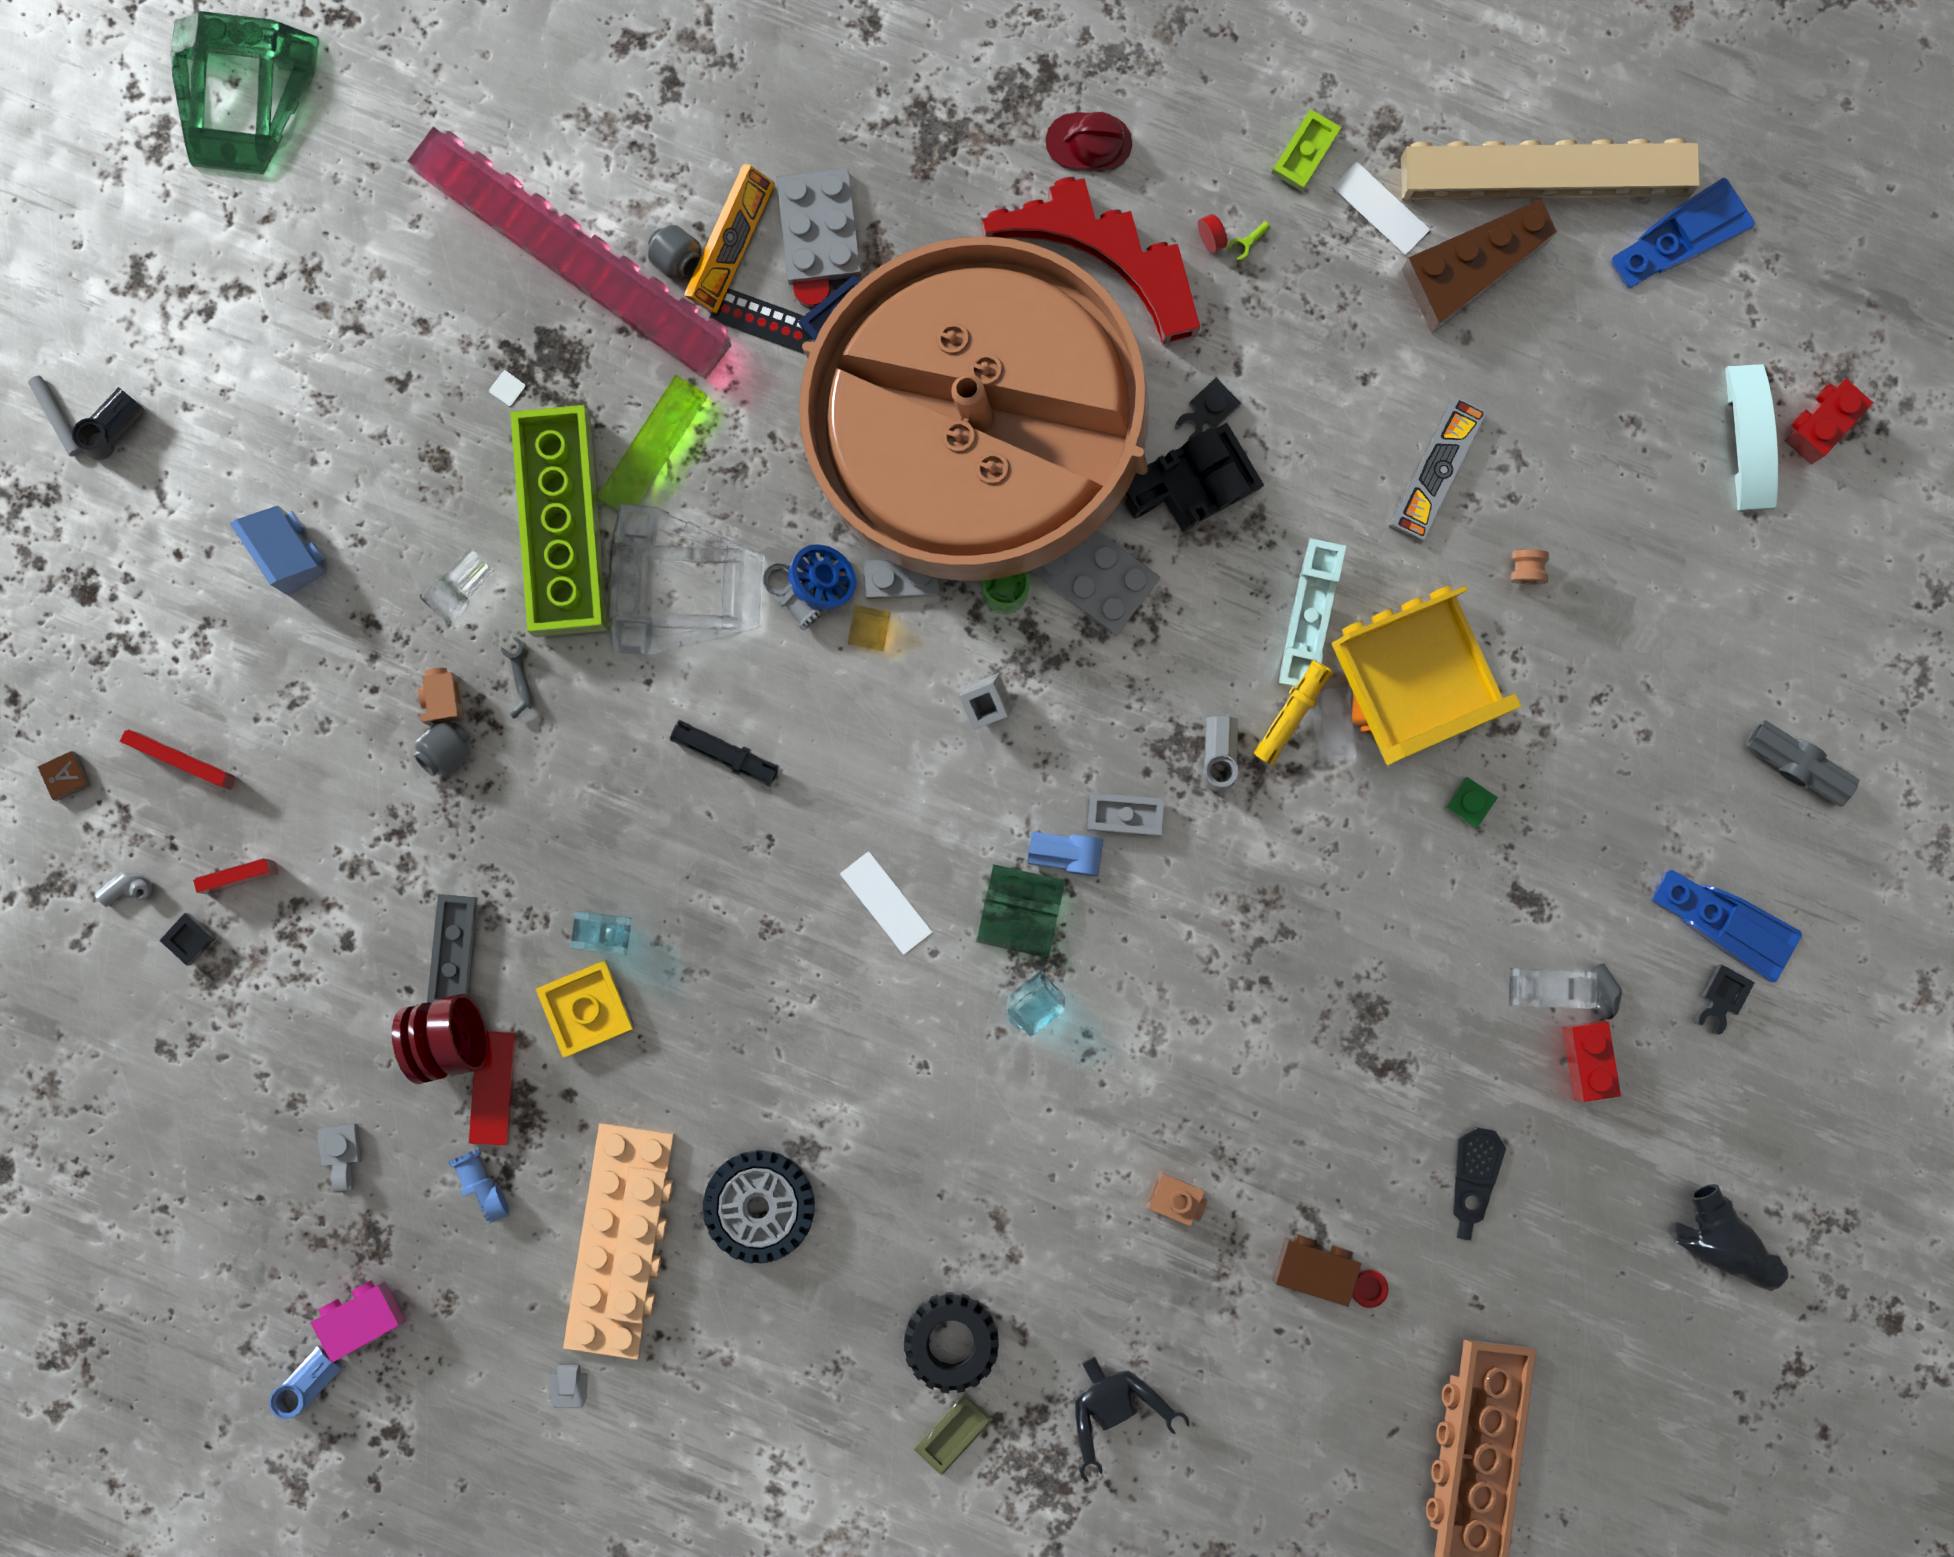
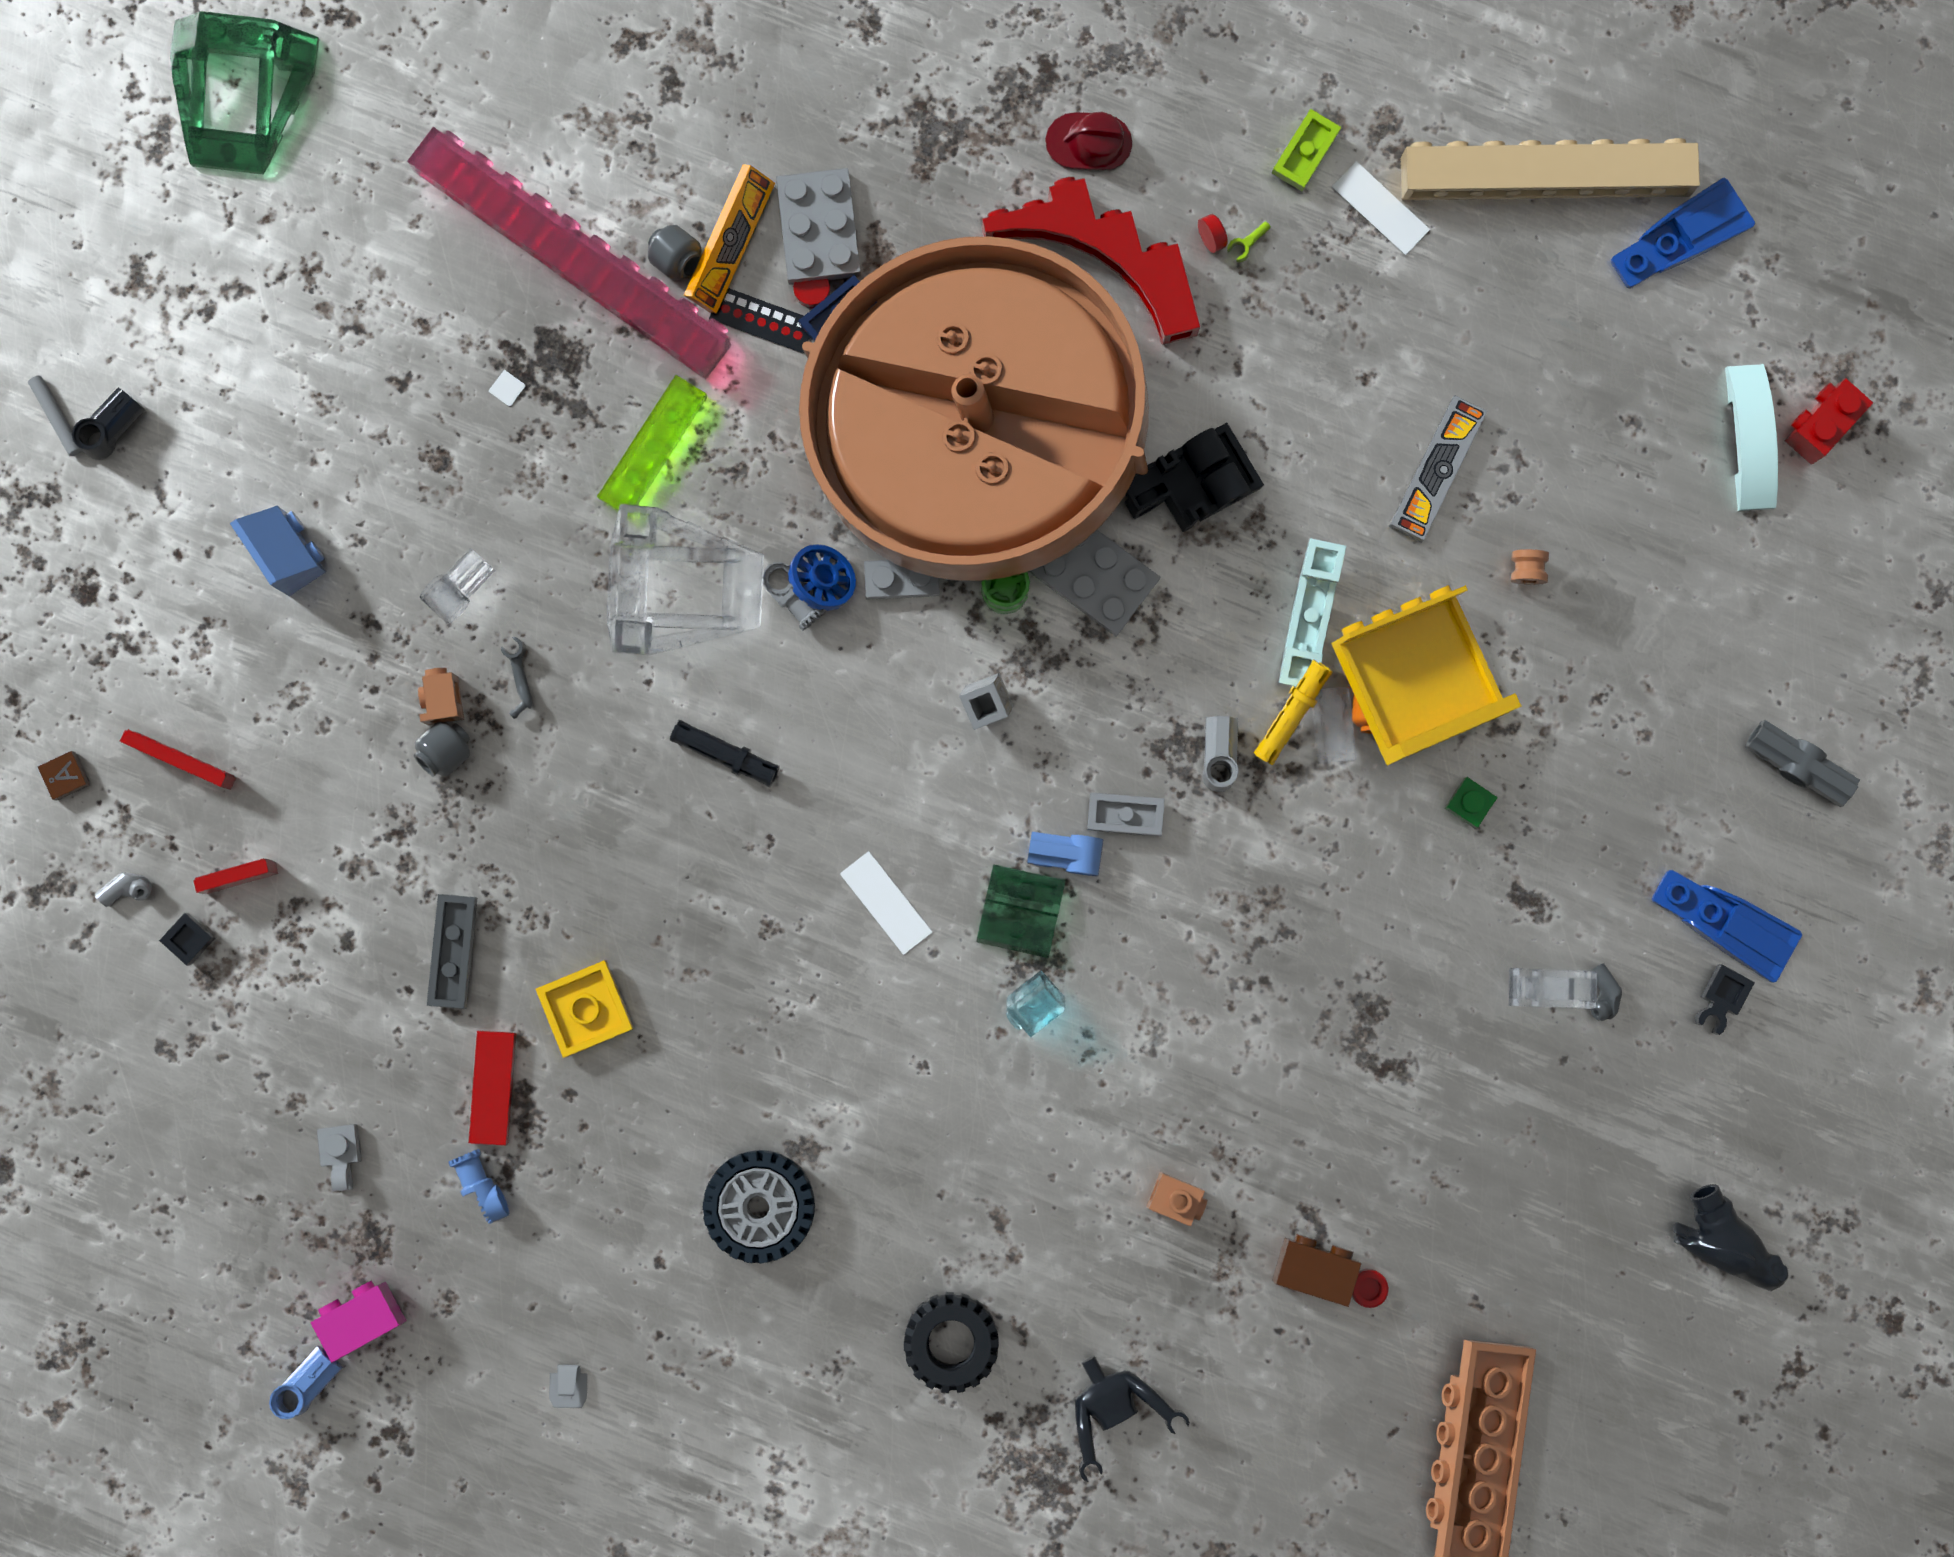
dark red wheel [392,994,488,1085] -> none
lime brick [510,405,608,637] -> none
light nougat plate [563,1123,675,1360] -> none
clear light blue brick [570,911,632,955] -> none
clear yellow slope [848,605,891,651] -> none
olive tile [914,1392,993,1476] -> none
black plate [1175,377,1241,440] -> none
reddish brown wedge [1401,199,1557,334] -> none
black piece [1453,1127,1506,1241] -> none
red brick [1562,1021,1621,1102] -> none

